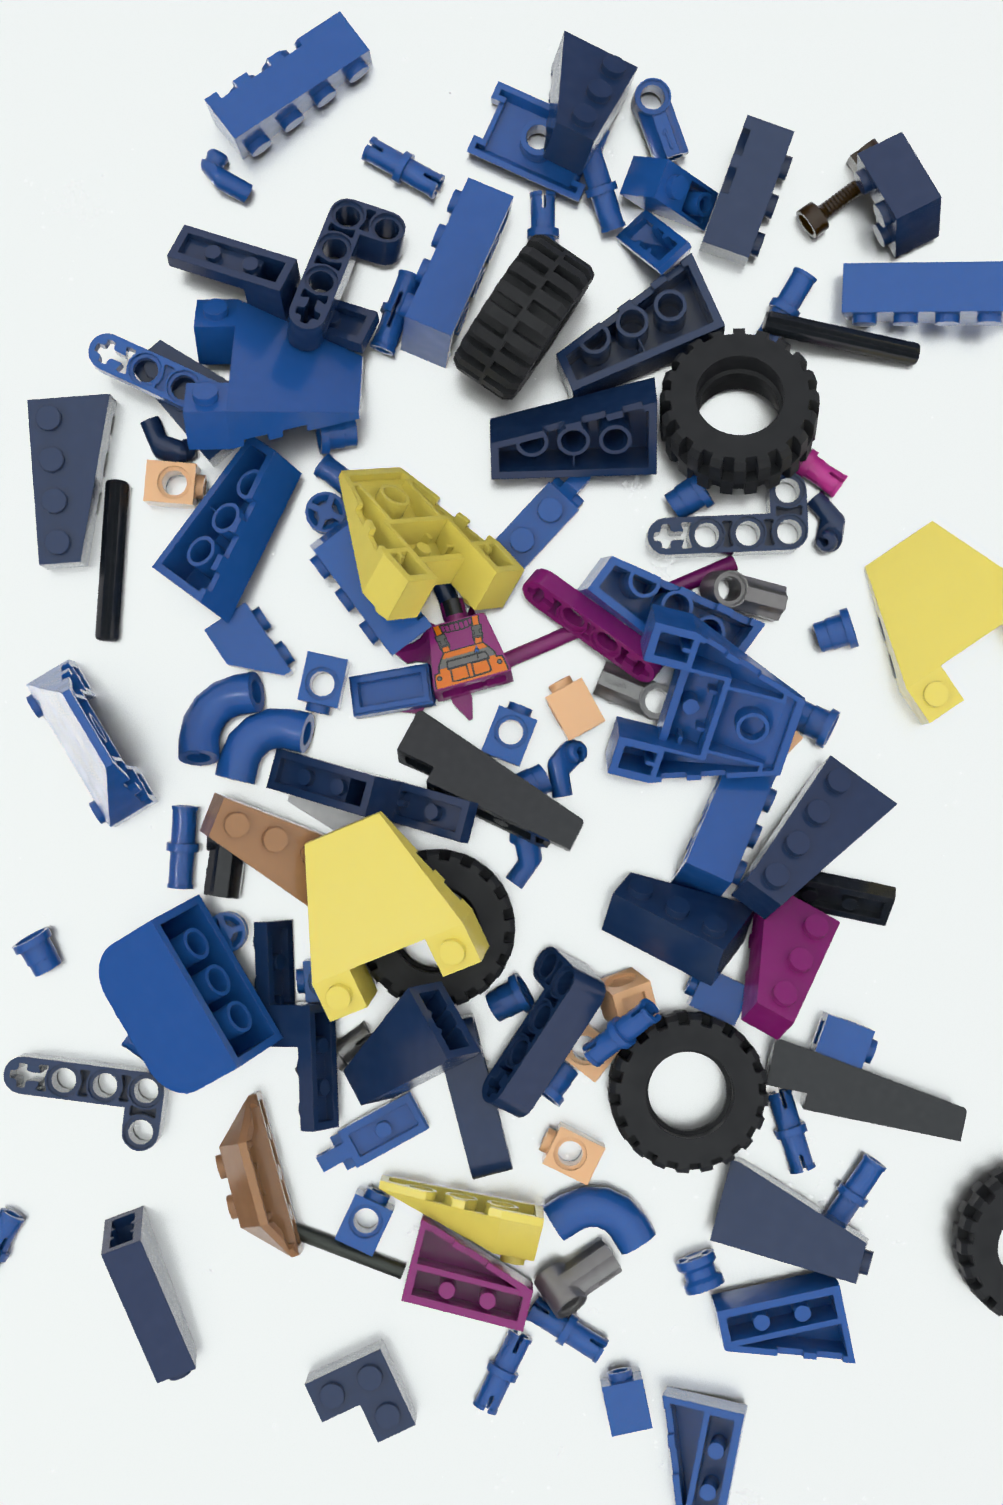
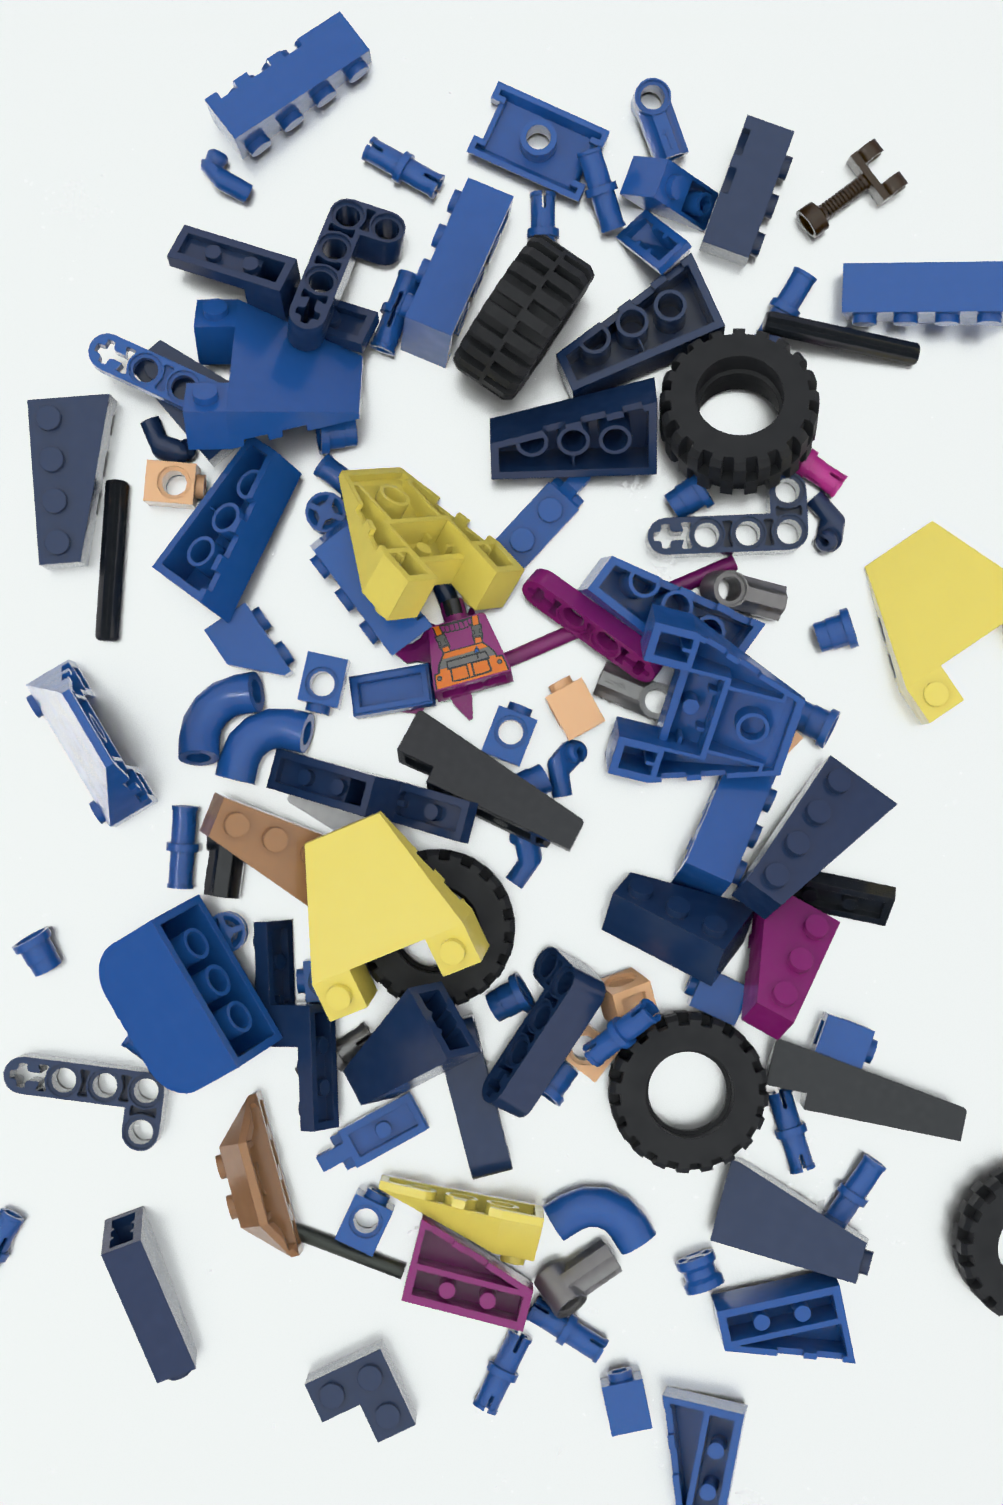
light nougat brick [538,1121,606,1185] -> none
dark blue wedge [543,30,638,176] -> none
dark blue brick [854,132,942,258] -> none

